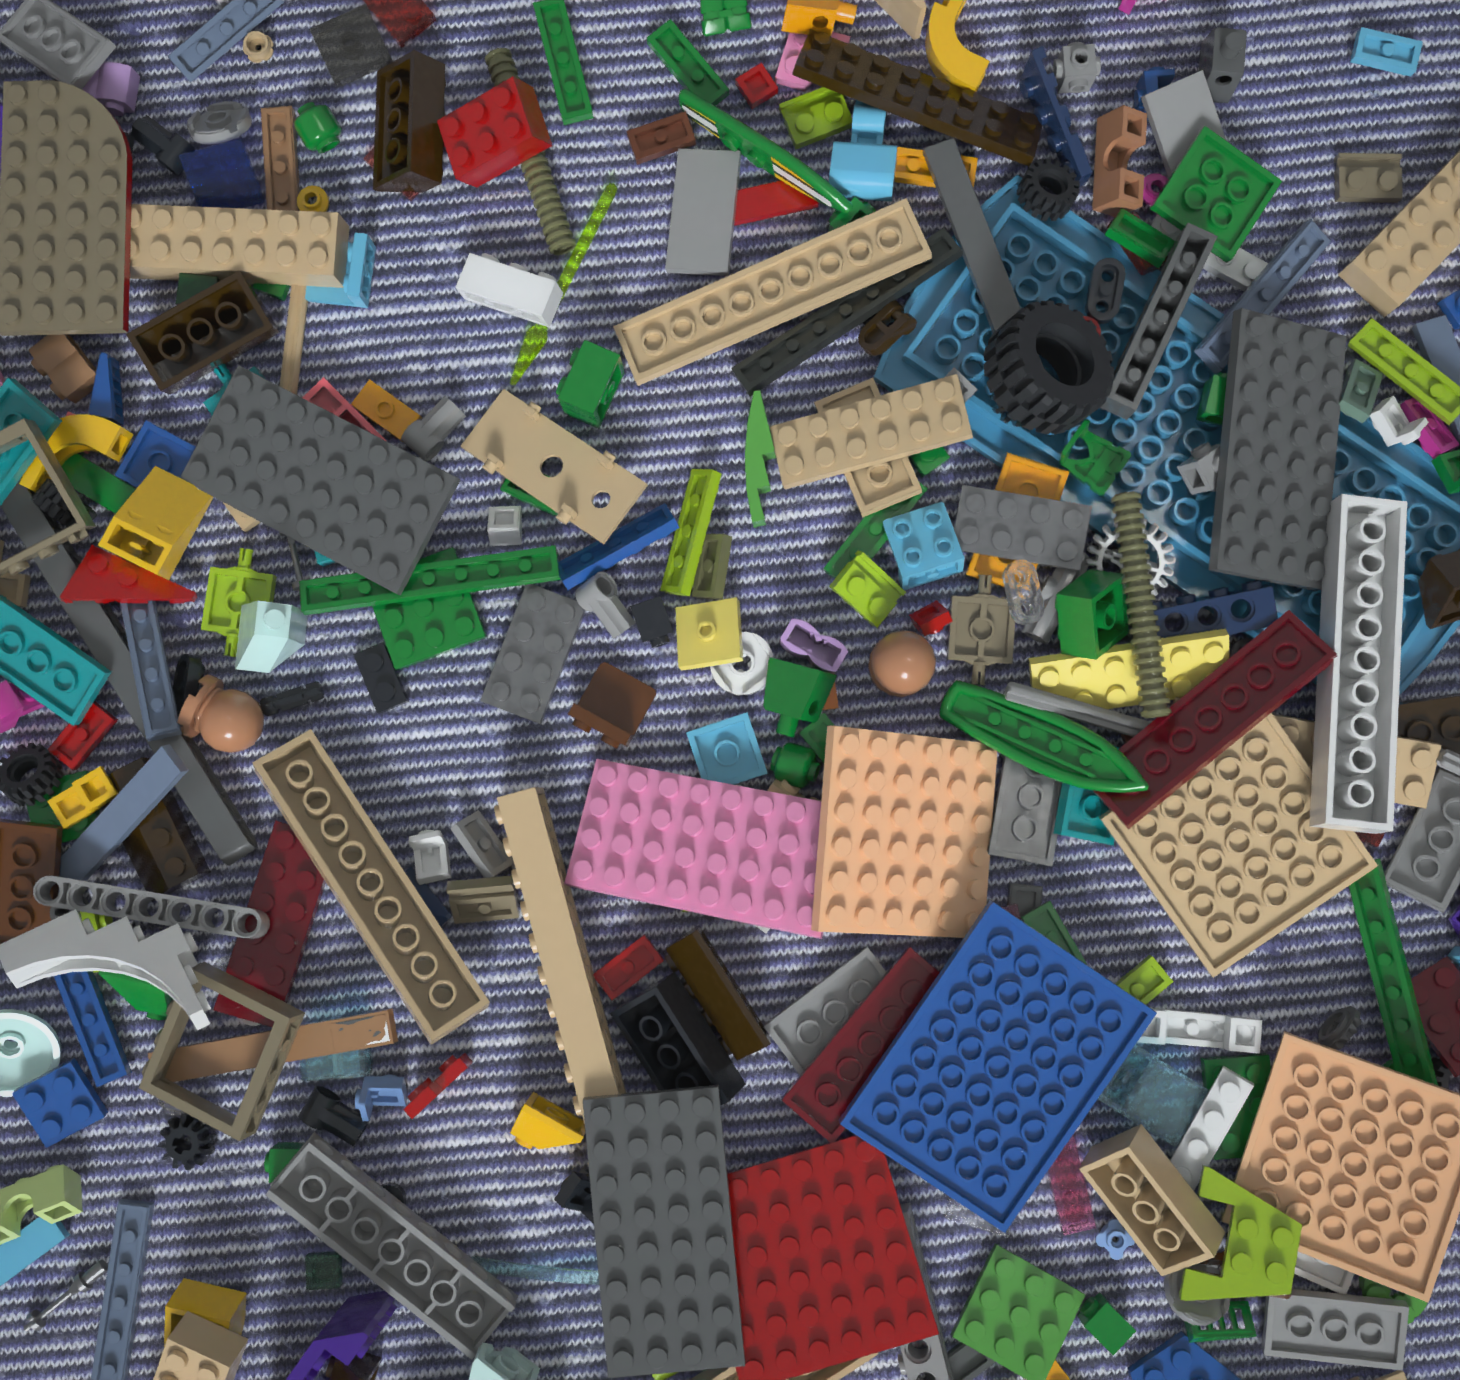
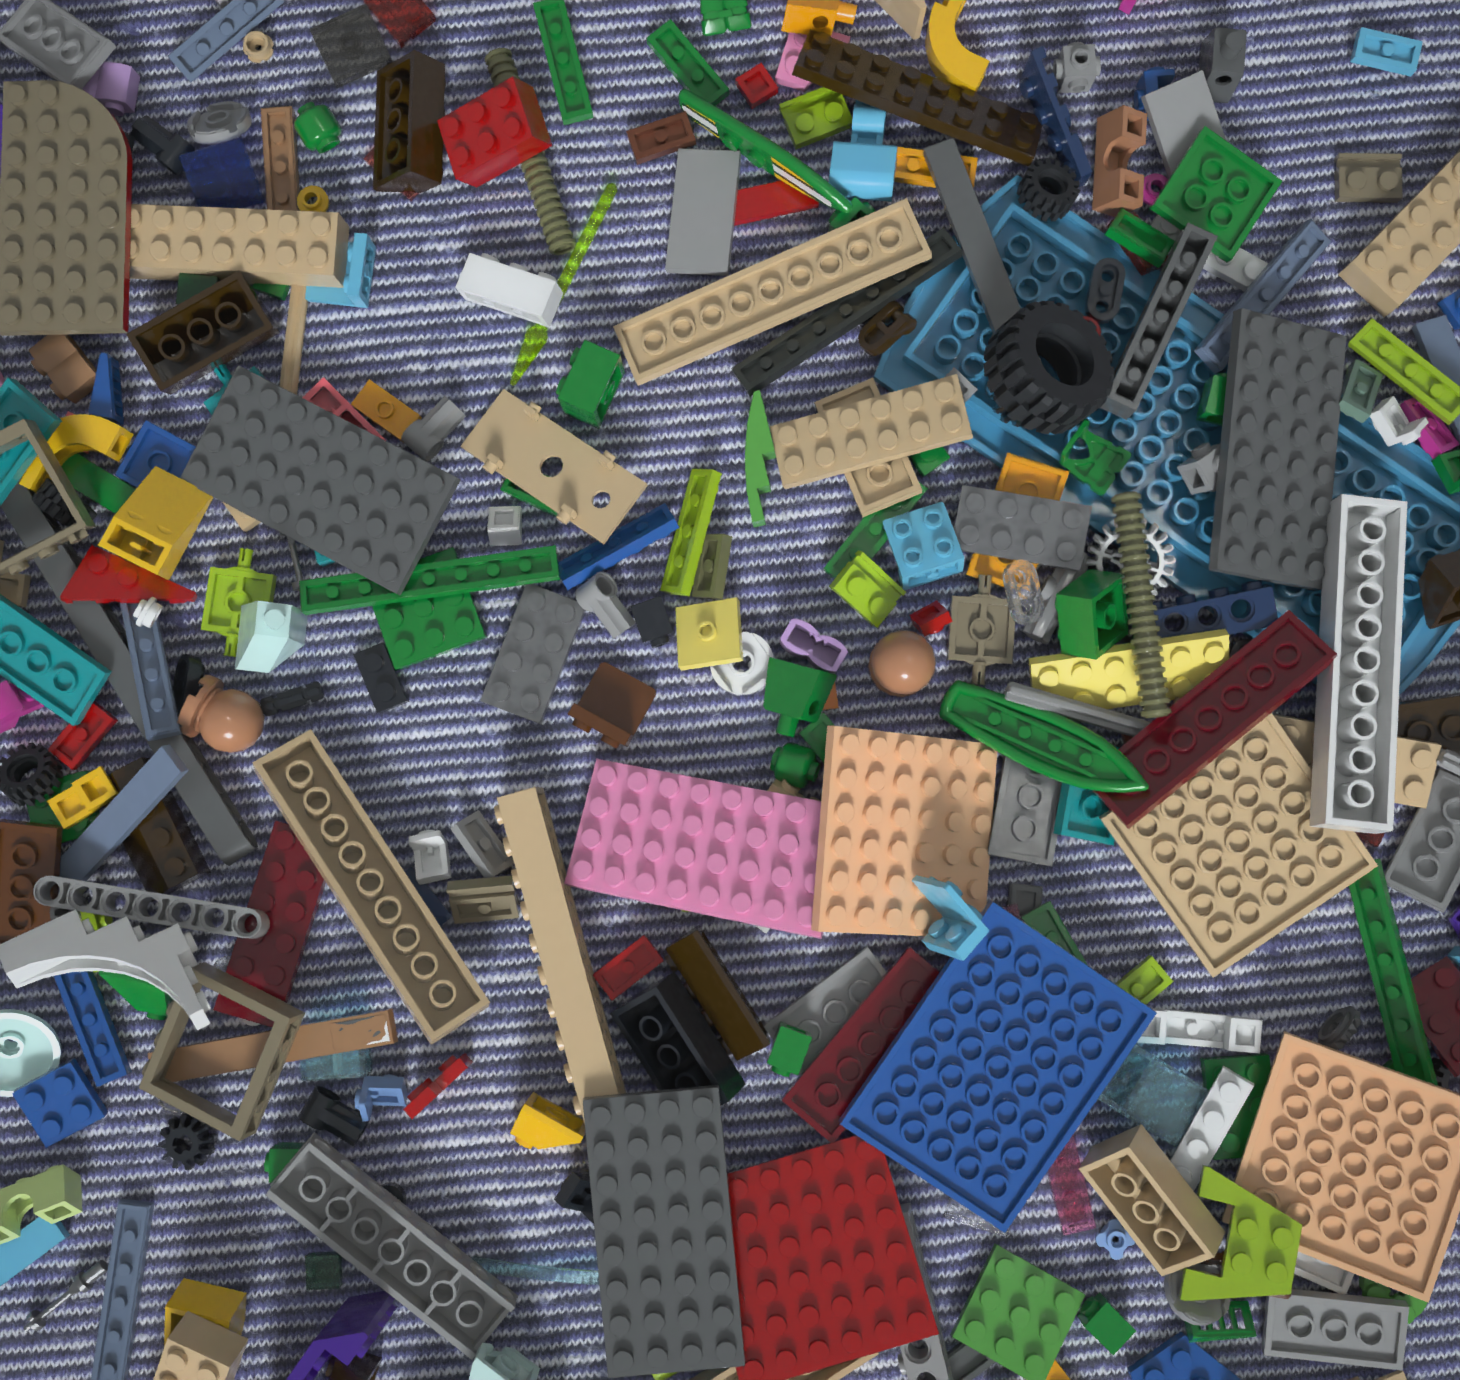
medium azure plate [686,712,768,785] -> none
none -> white plate [133,597,163,628]
none -> green brick [766,1021,812,1077]
none -> medium azure bracket [912,875,989,961]

